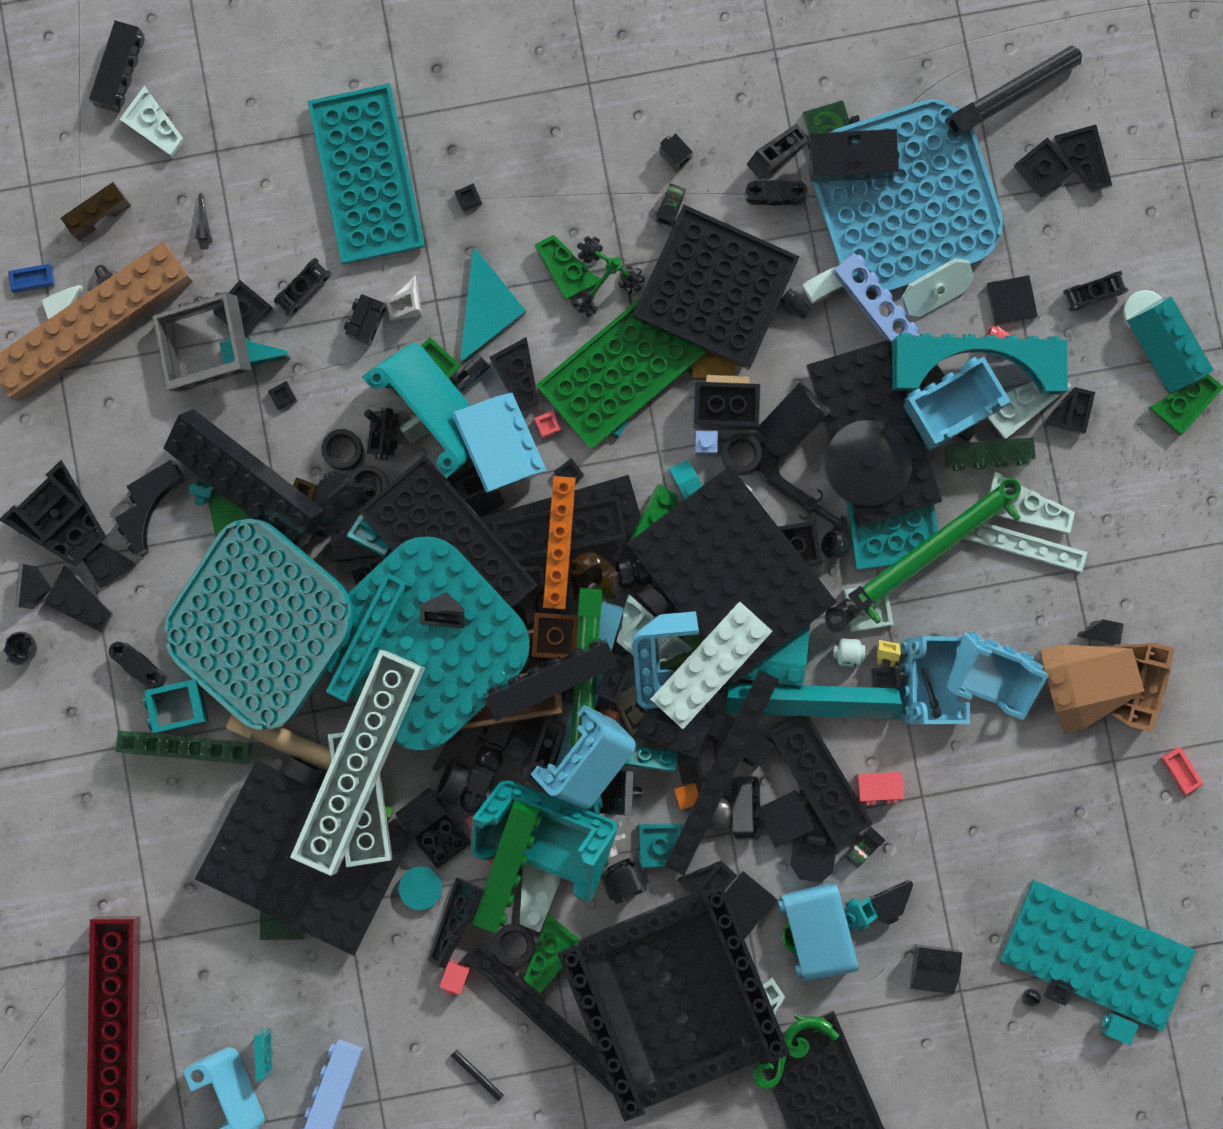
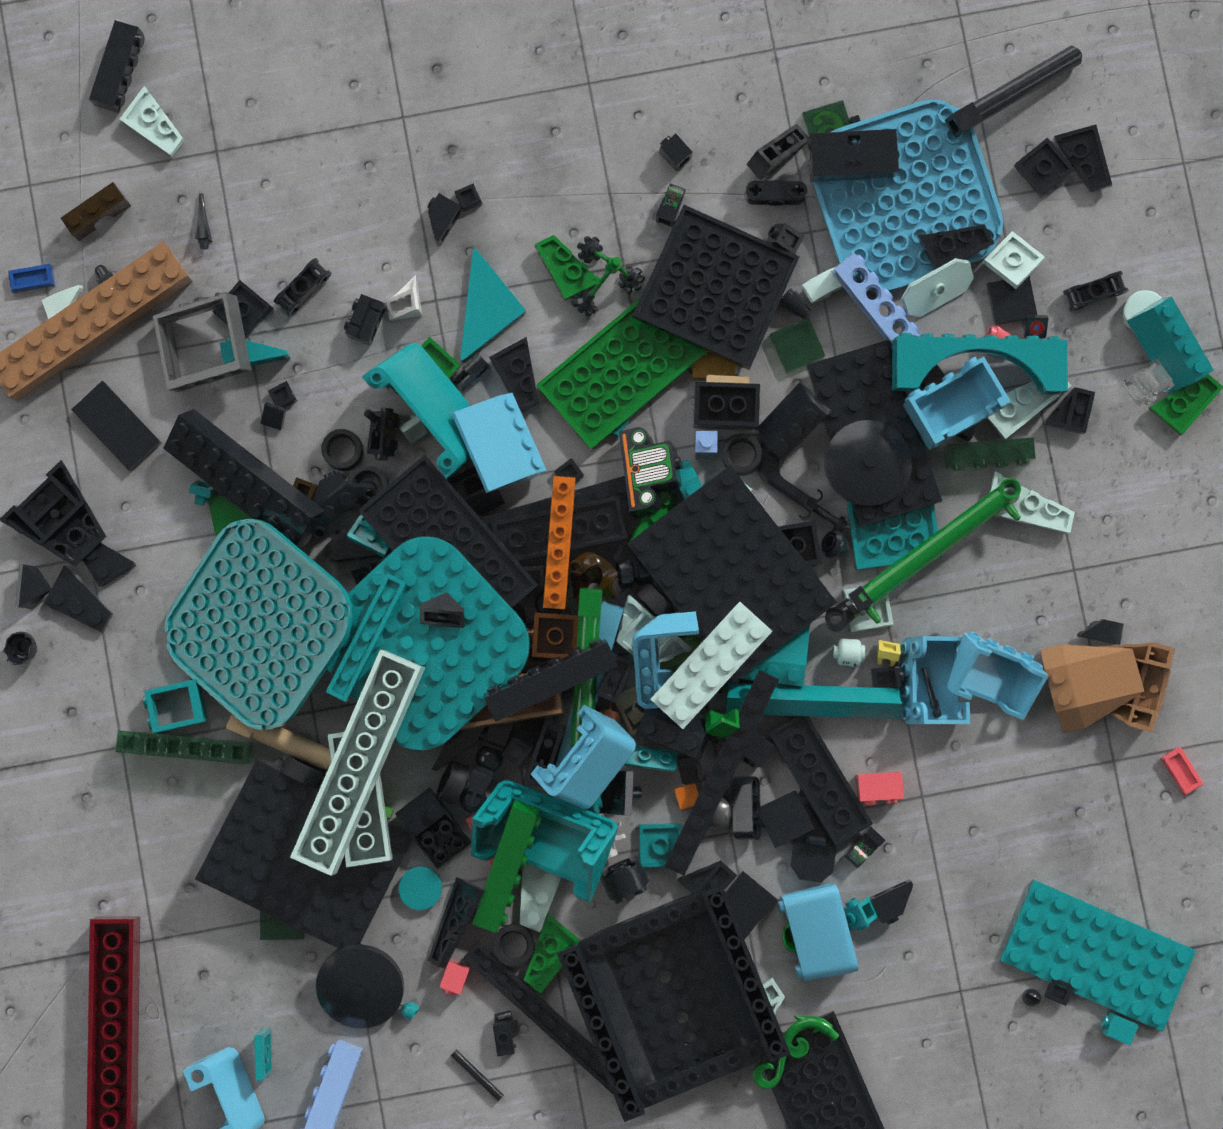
black piece [108,642,166,688] -> none
black arch [115,459,186,556] -> none
teal plate [307,83,425,265] -> none
coral tile [534,411,562,439] -> none
black slope [910,944,963,994] -> none
light aqua tile [963,523,1088,574] -> none
none -> black tile [71,380,162,472]
none -> black tile [260,402,287,430]
none -> black dish [316,944,404,1029]
none -> teal hinge [400,1001,420,1022]
none -> black slope [427,193,462,247]
none -> black piece [493,1010,519,1057]
none -> brick [619,427,683,518]
none -> green panel [705,709,740,739]
none -> black bracket [767,223,804,254]
none -> clear green tile [769,317,826,373]
none -> black wing [917,224,995,270]
none -> light aqua plate [983,231,1045,289]
none -> black tile [1024,315,1049,338]
none -> clear brick [1121,359,1174,407]

